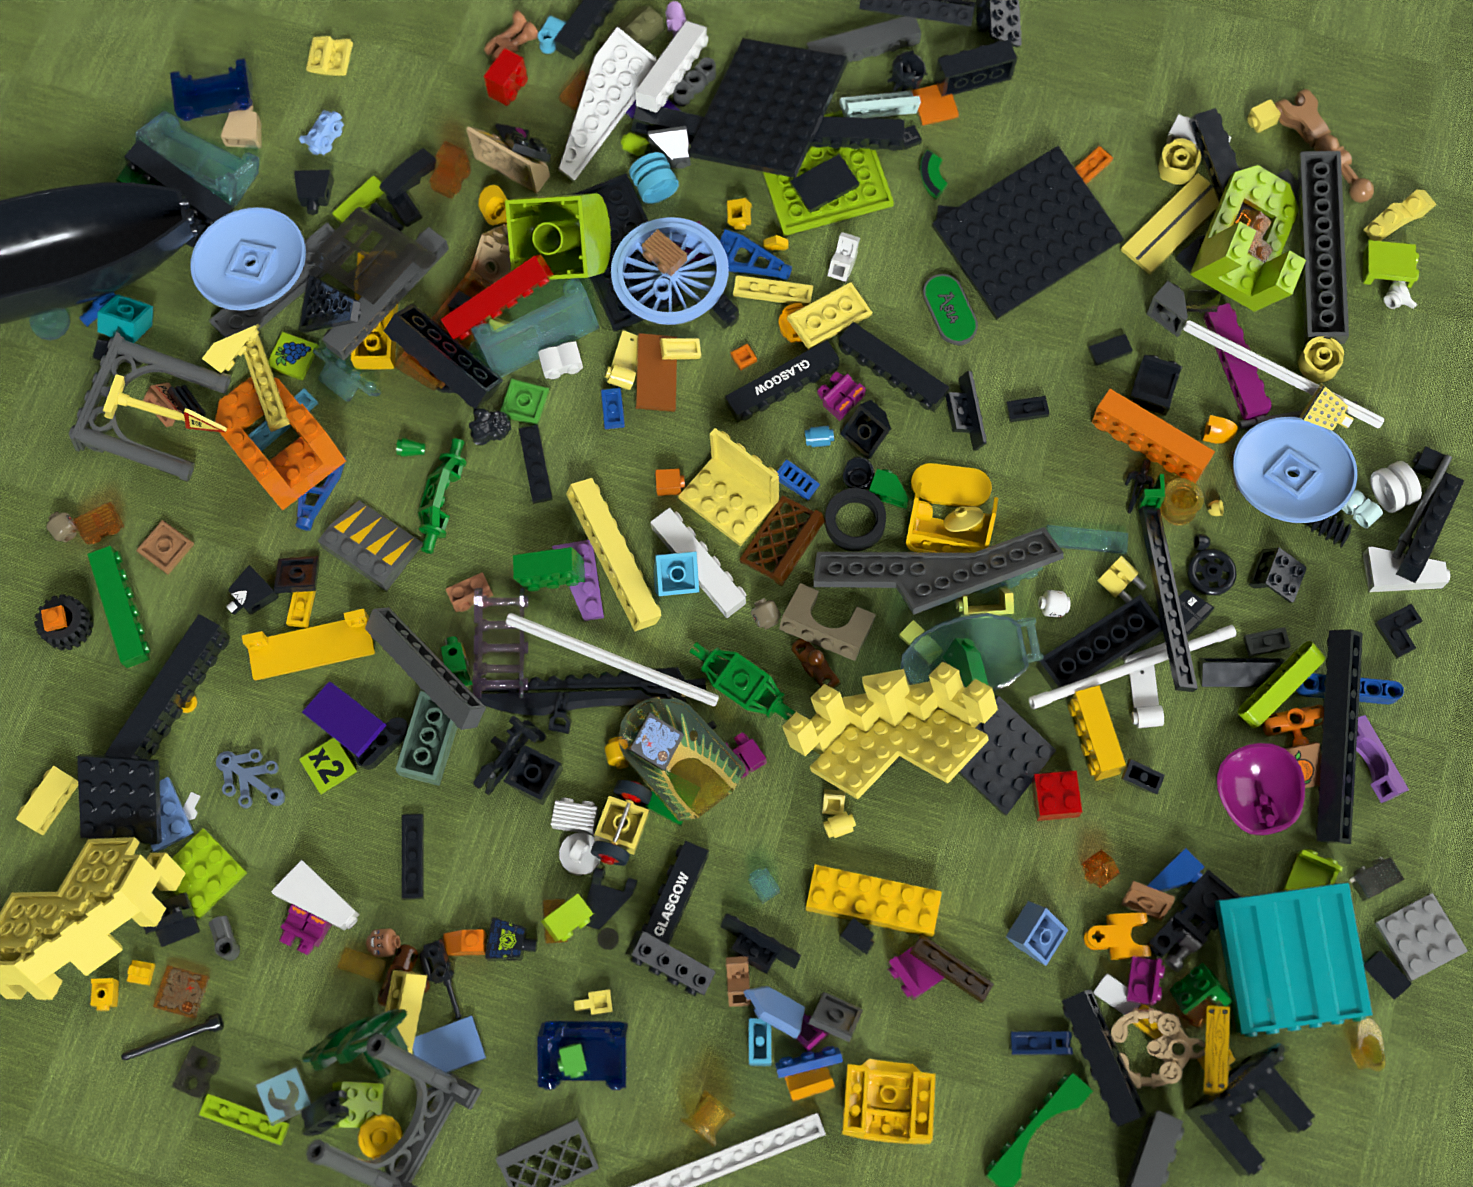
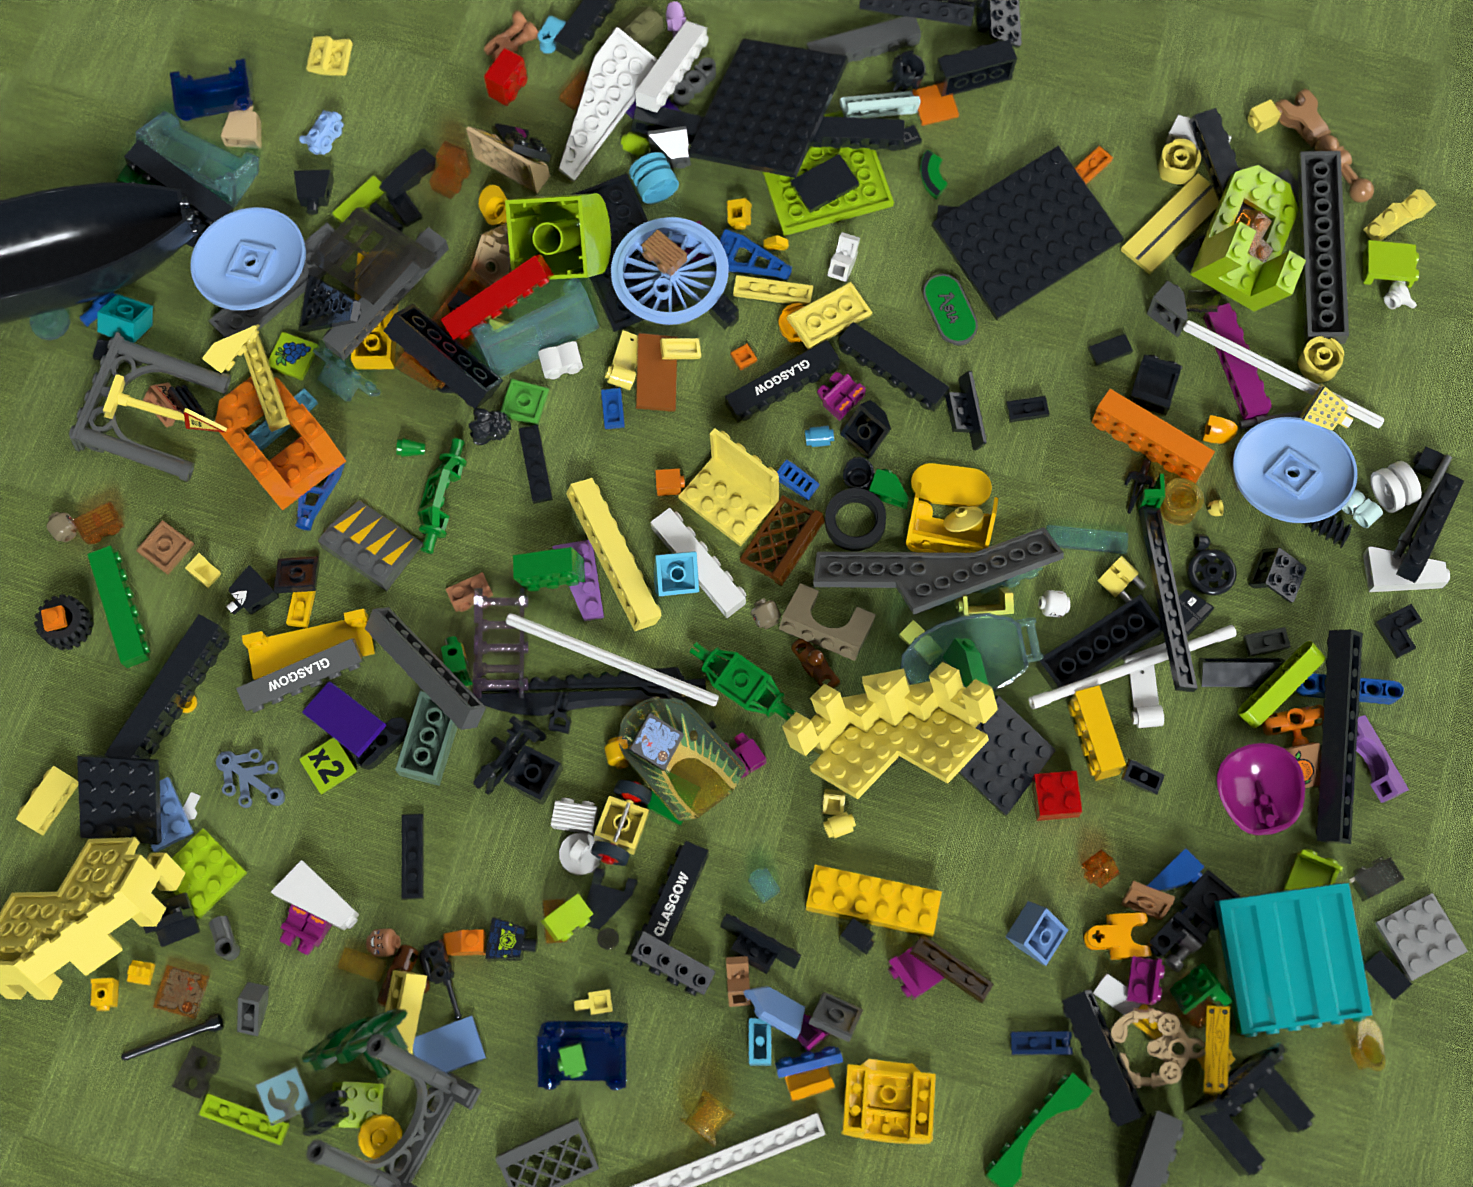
none -> light yellow panel [185,553,221,588]
none -> dark grey brick [236,638,364,713]
none -> dark grey slope [237,982,269,1036]

